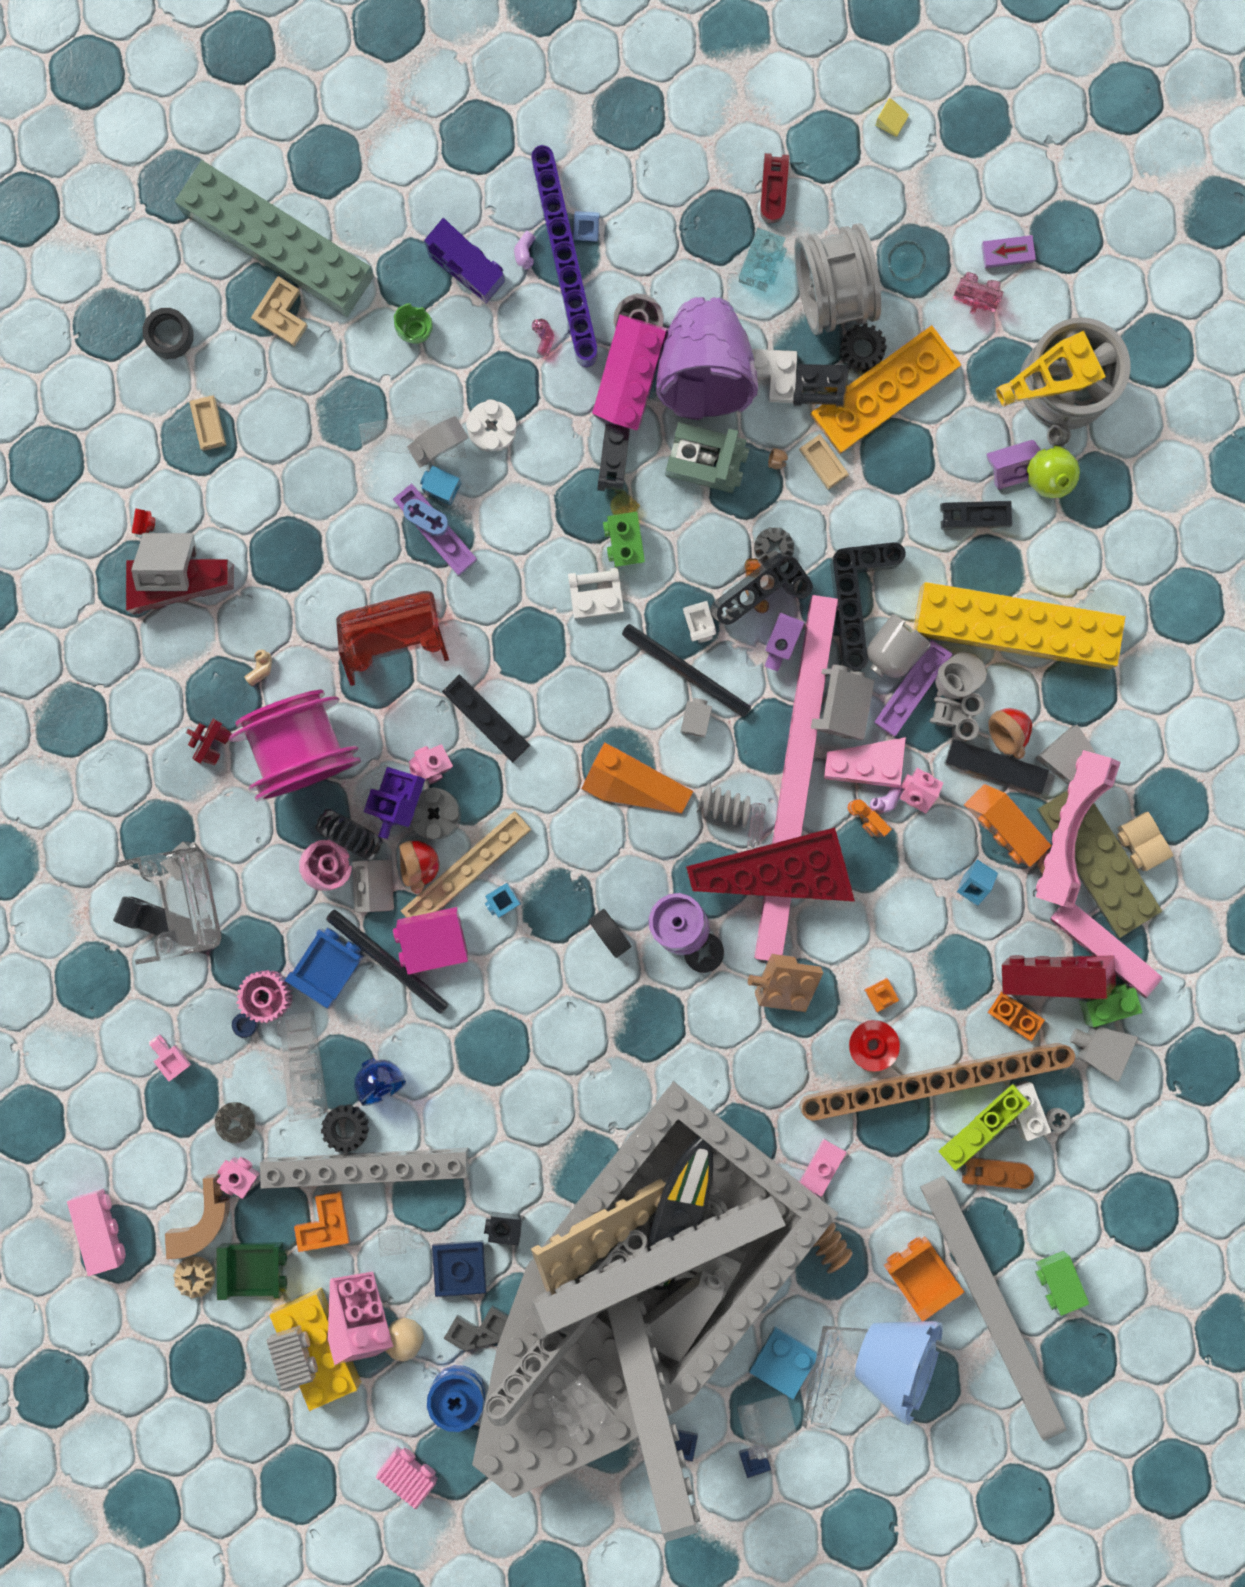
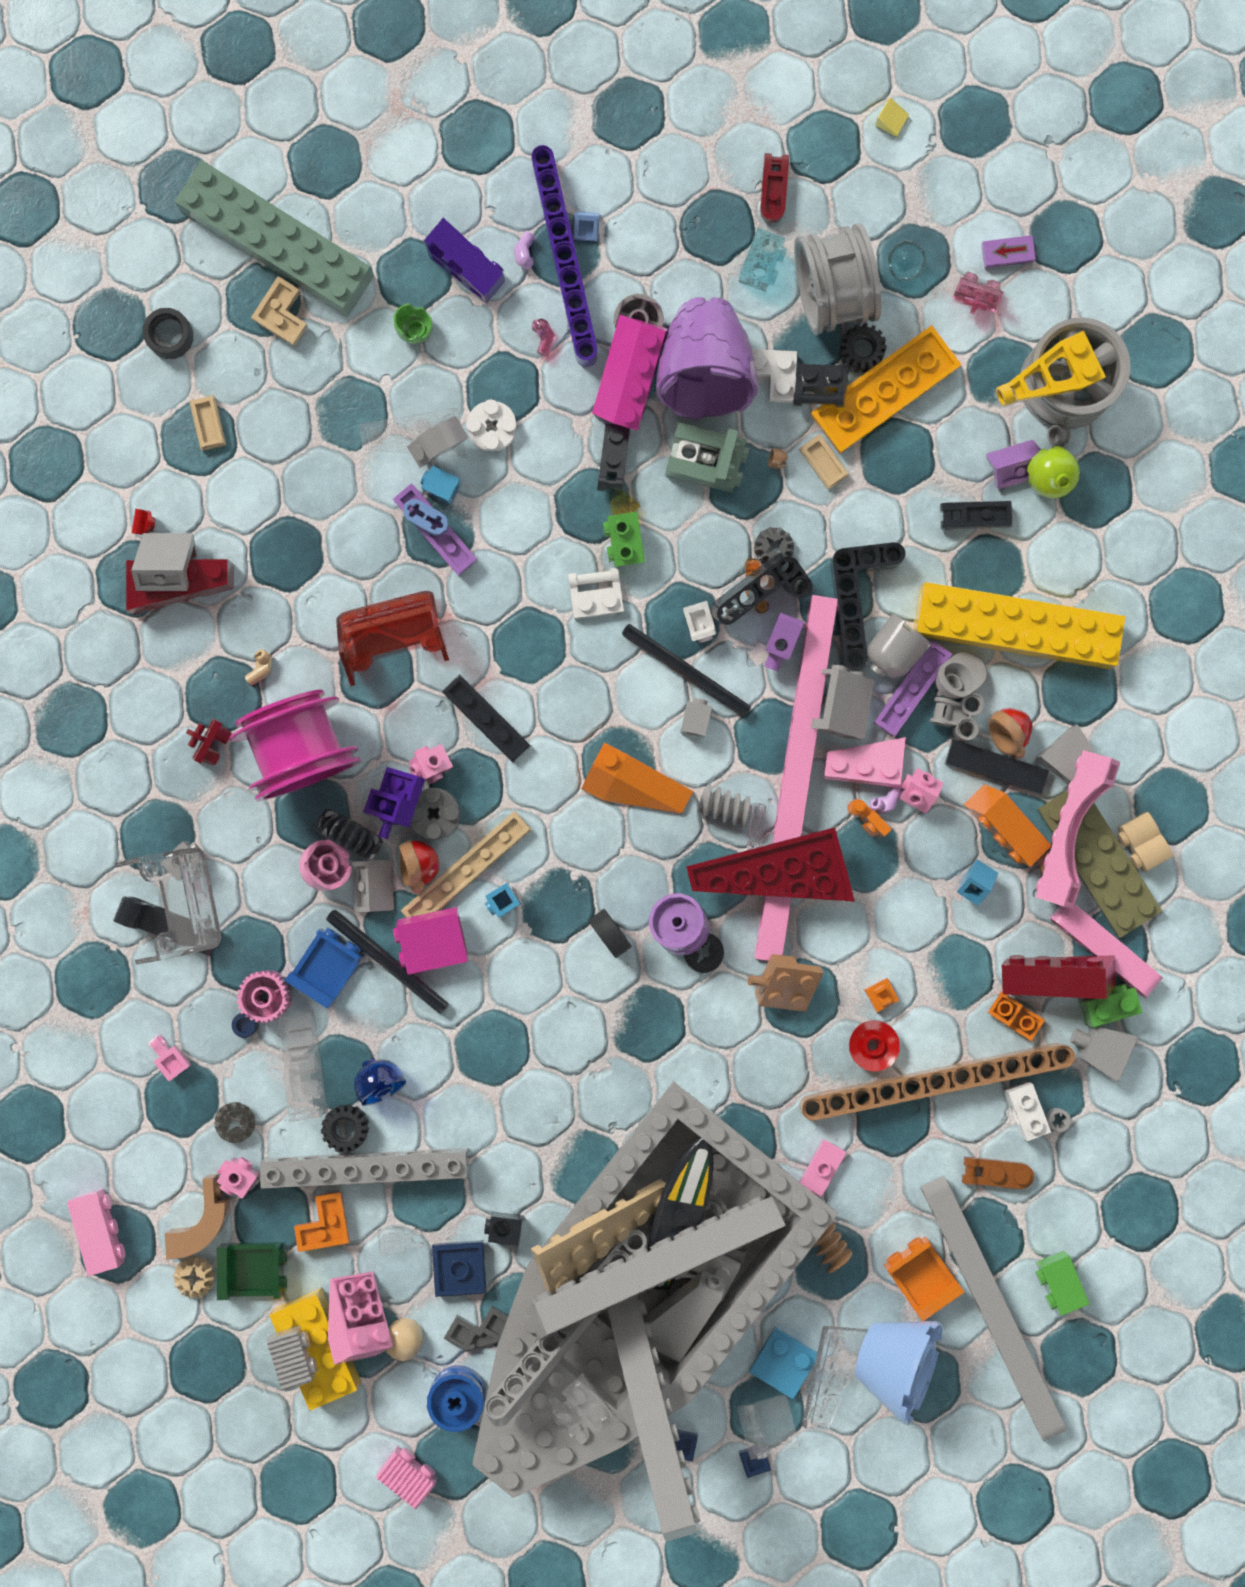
lime slope [938,1084,1031,1171] -> none

